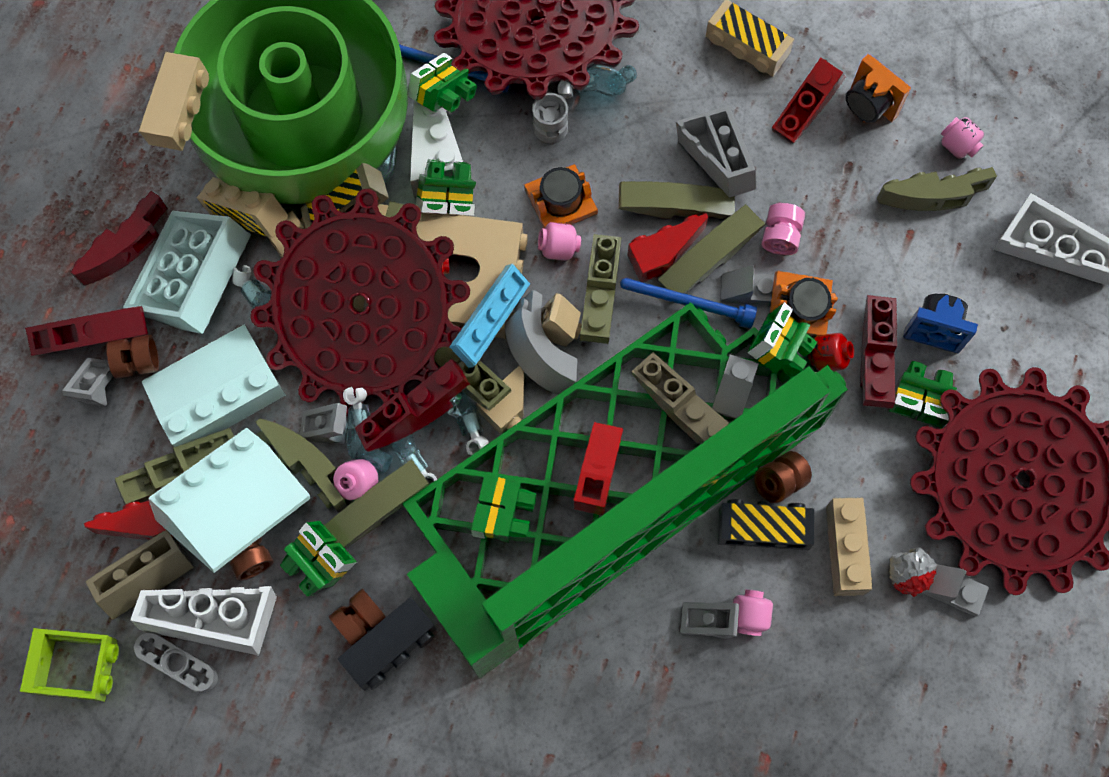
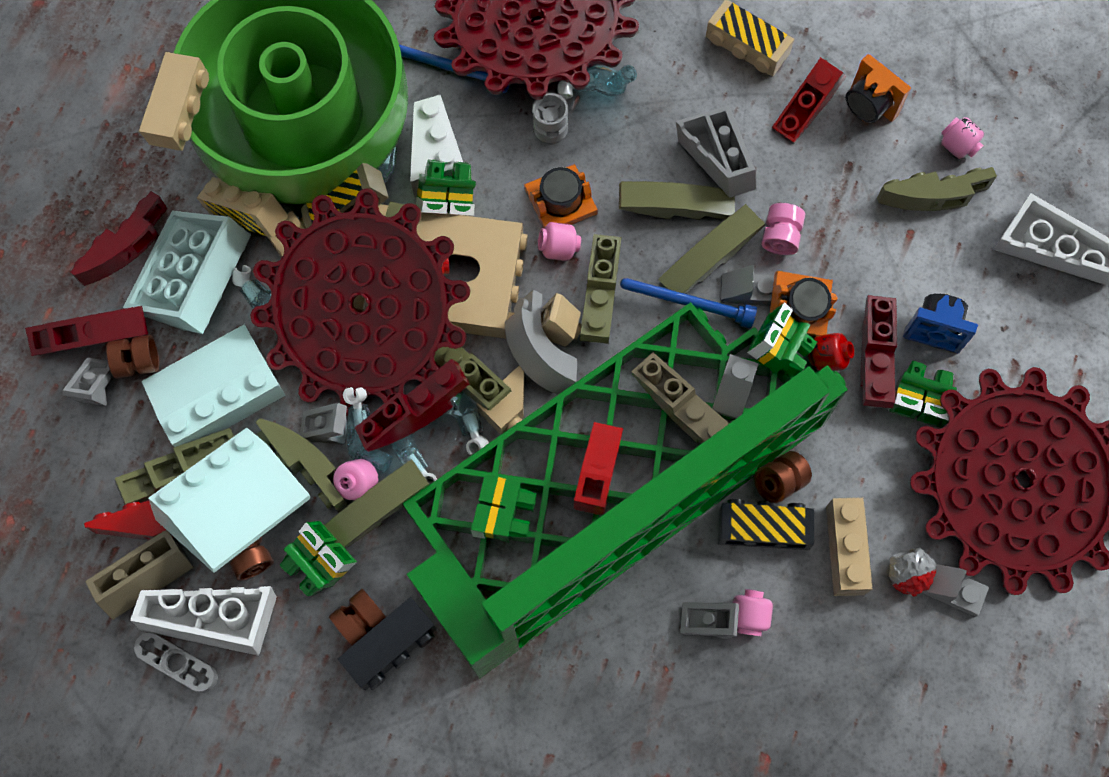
lime window [20,628,119,702] -> none
green hips [408,53,477,113] -> none
medium azure tile [450,263,530,368] -> none
red slope [627,213,708,283] -> none

